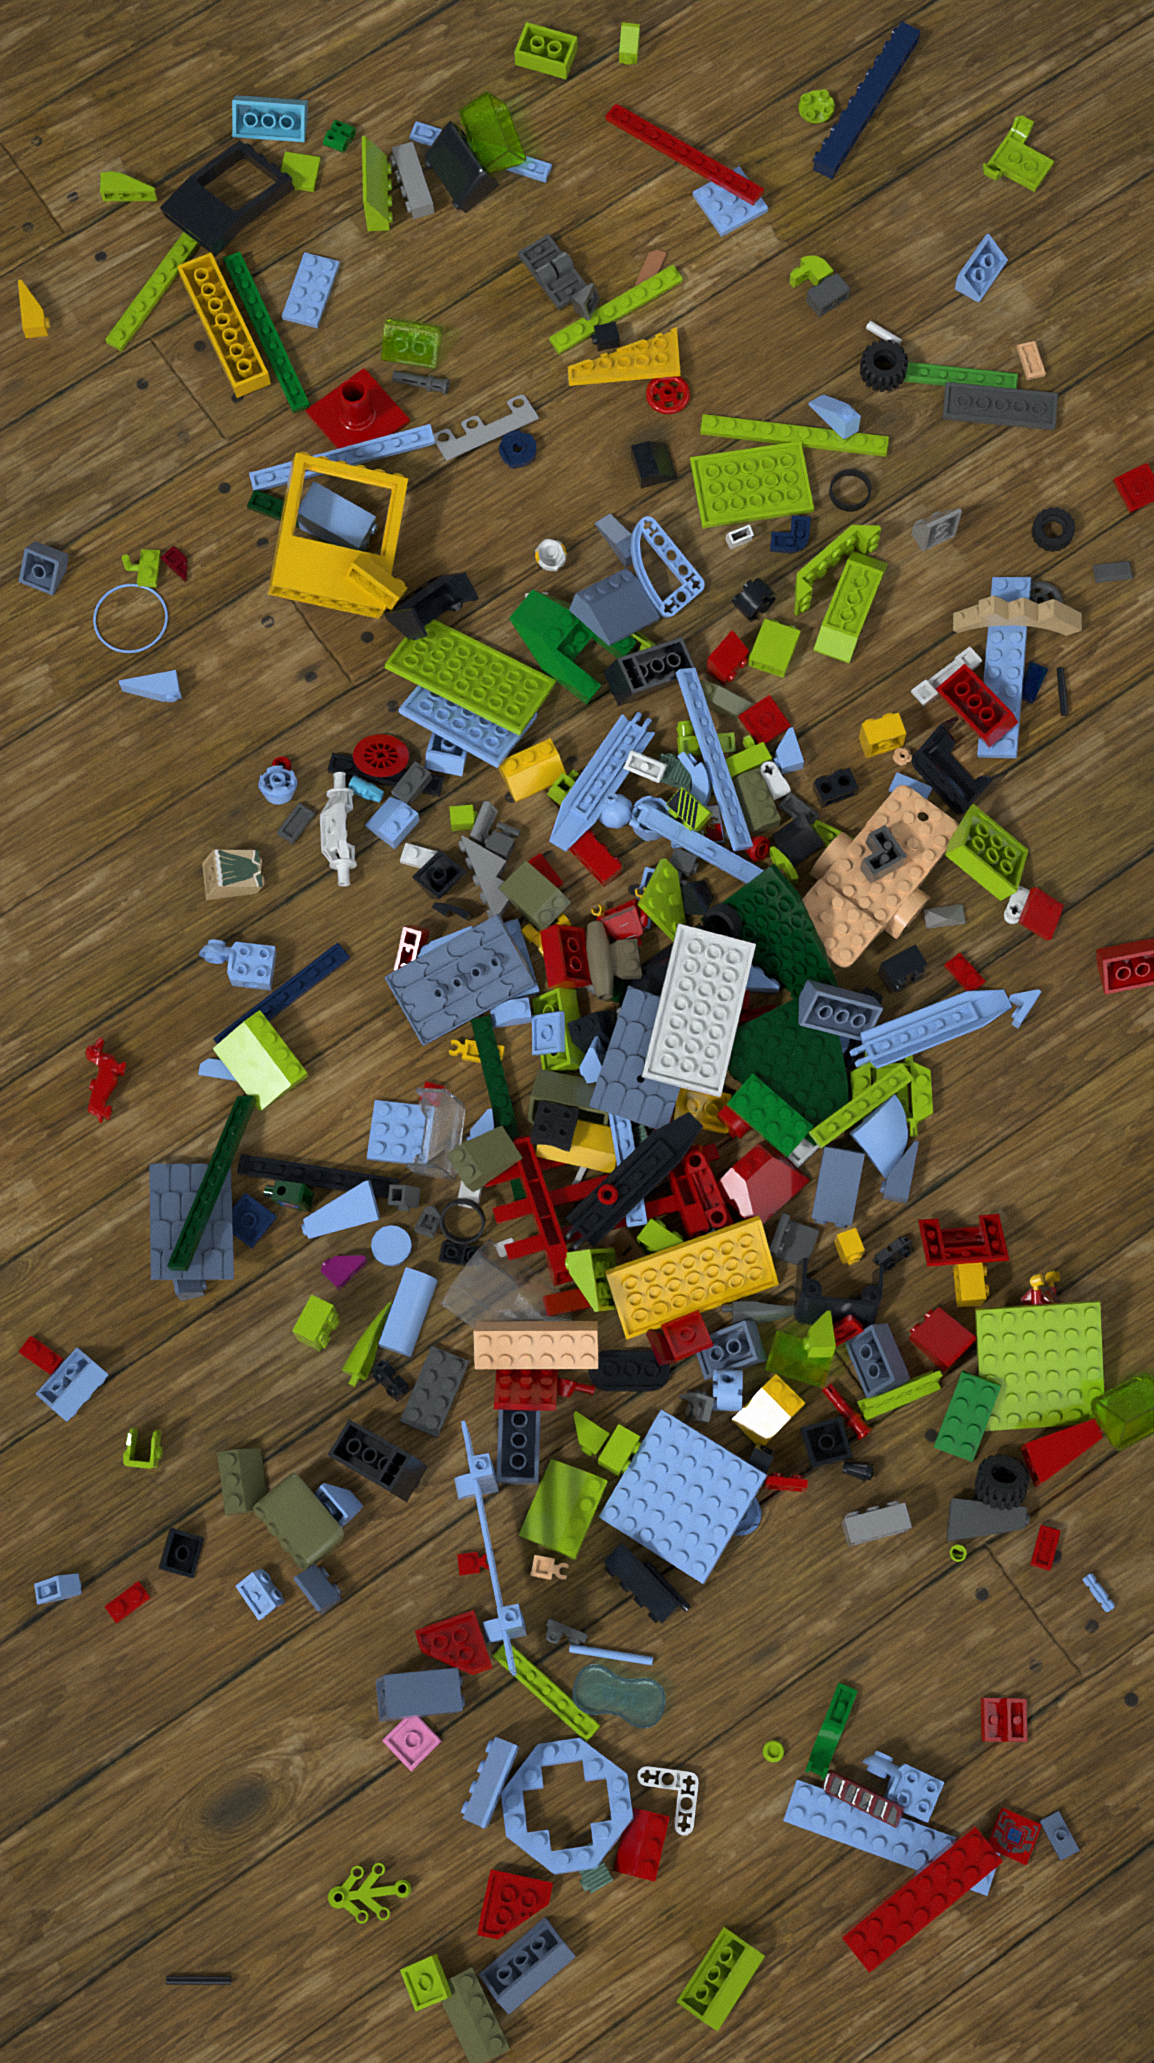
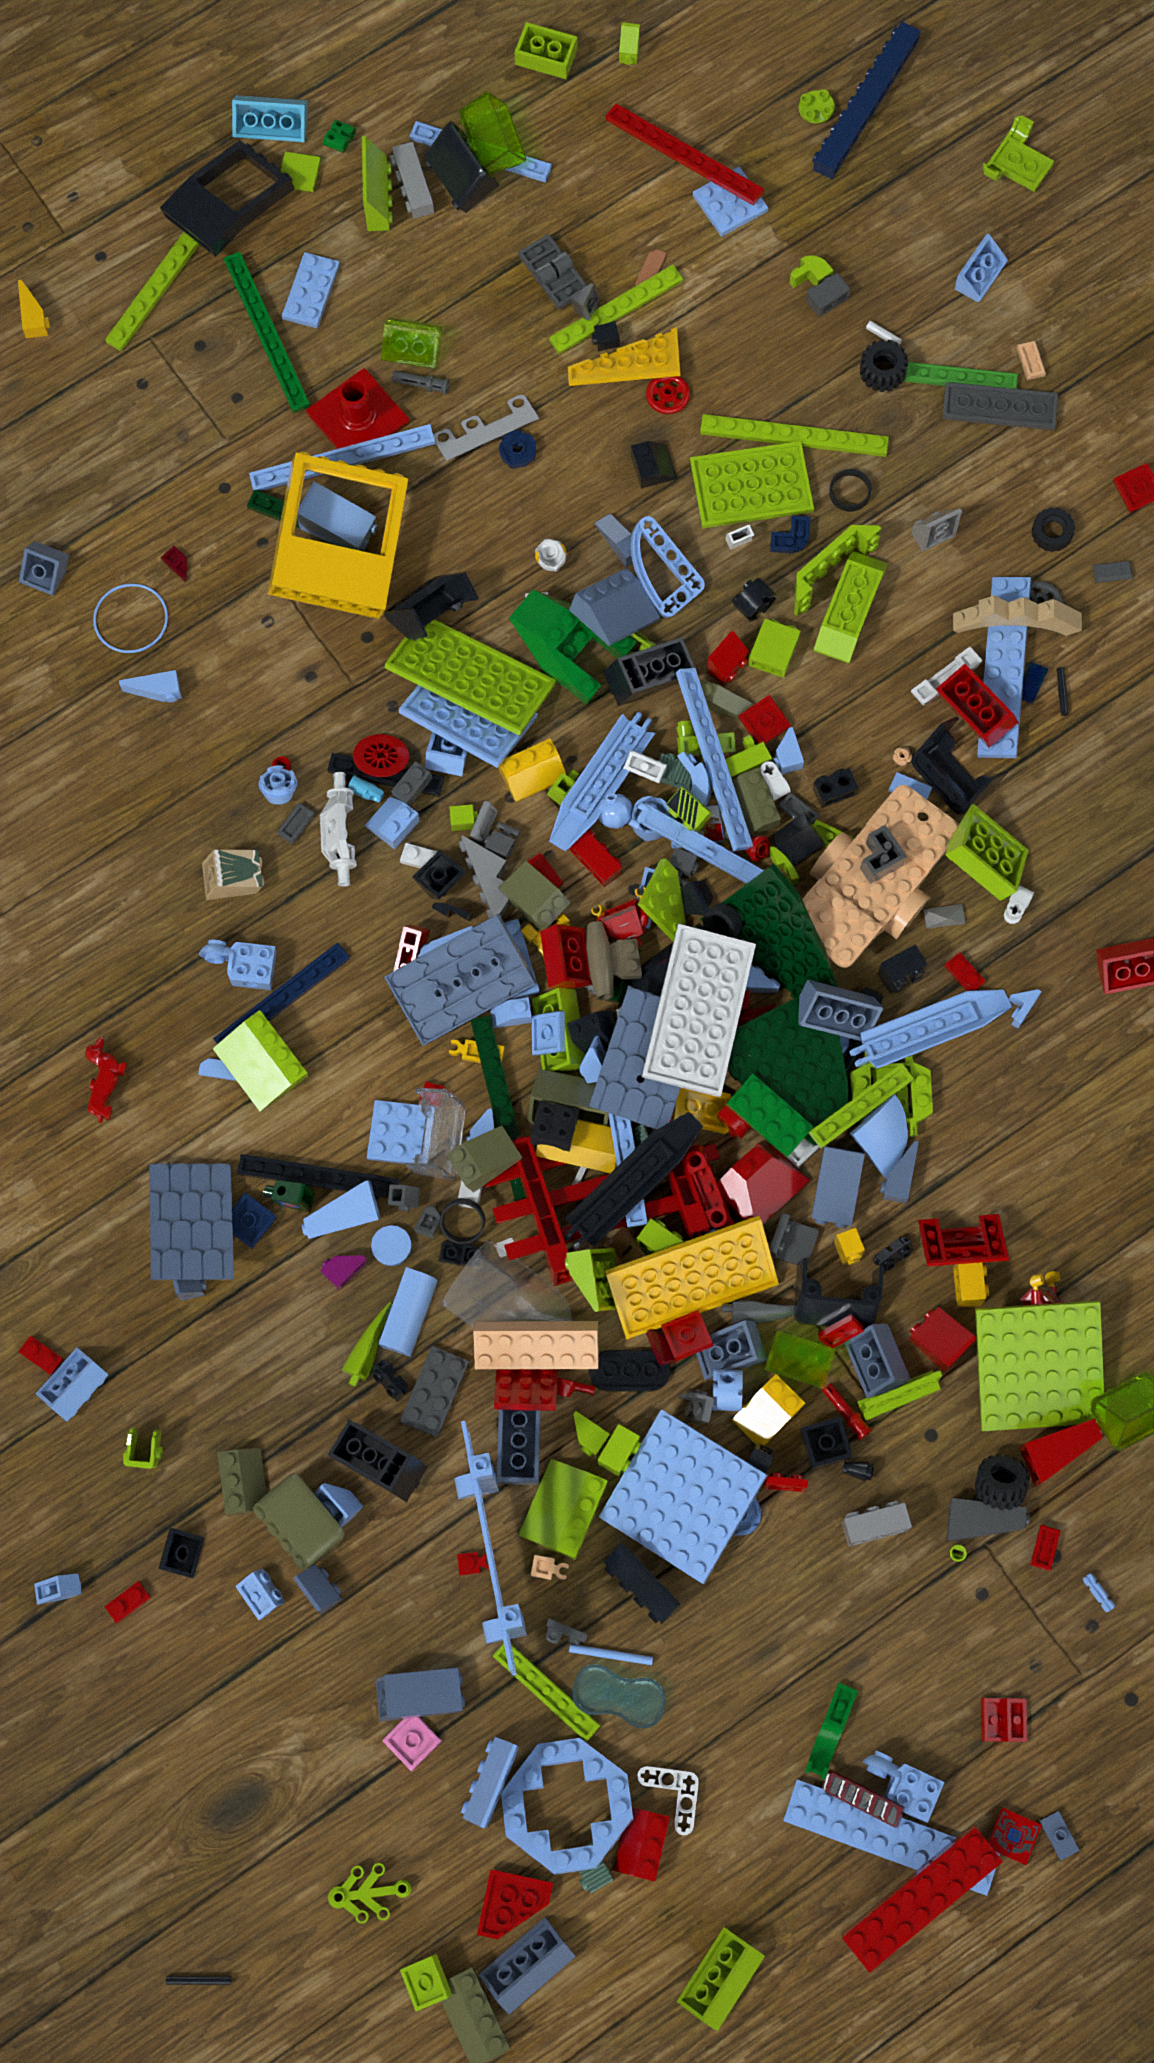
lime slope [100,171,158,201] -> none
lime plate [122,549,161,587] -> none
dark green plate [167,1096,257,1271] -> none
yellow brick [177,252,271,398] -> none
lime brick [292,1294,340,1351] -> none
yellow slope [345,553,408,610] -> none
red plate [415,1610,493,1675] -> none
red hinge [542,1289,592,1317] -> none
red plate [598,1184,618,1205] -> none
black bar [644,1561,691,1612] -> none
lime tile [763,1741,784,1762] -> none
lime slope [803,1311,836,1358] -> none
light blue slope [808,394,861,439] -> none
yellow brick [859,713,906,758] -> none
green plate [934,1370,1001,1462] -> none
red plate [1018,887,1064,941] -> none

